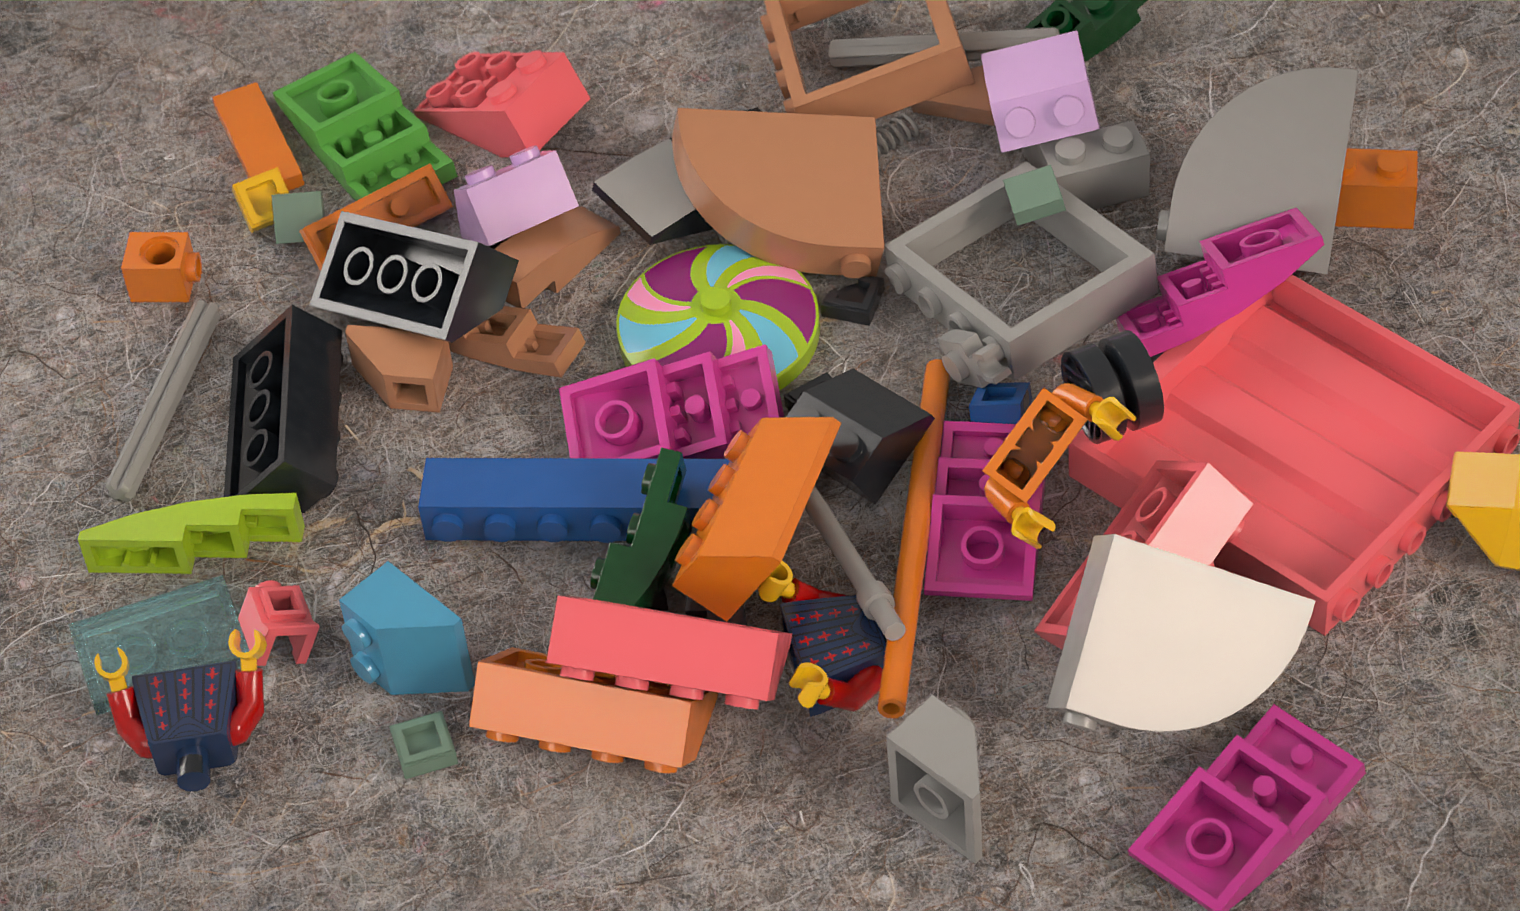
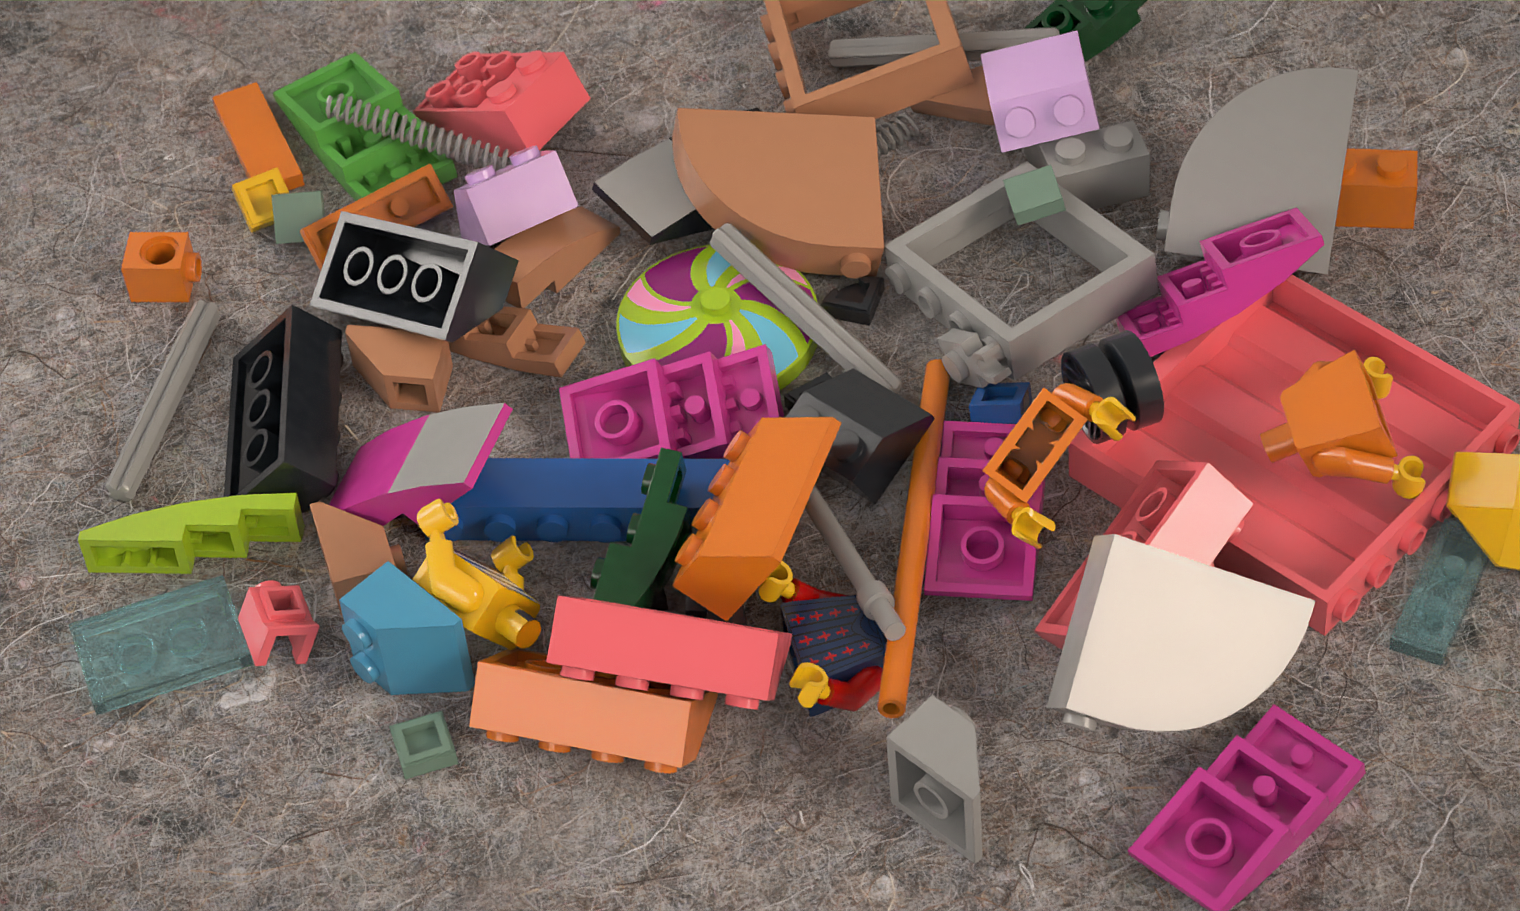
torso [94,629,267,792] -> none
none -> nougat slope [309,501,408,616]
none -> light grey piece [326,93,516,172]
none -> slope [329,403,513,526]
none -> yellow torso [412,498,541,650]
none -> light grey axle [710,223,902,394]
none -> orange torso [1260,350,1426,499]
none -> clear light blue tile [1389,518,1490,666]

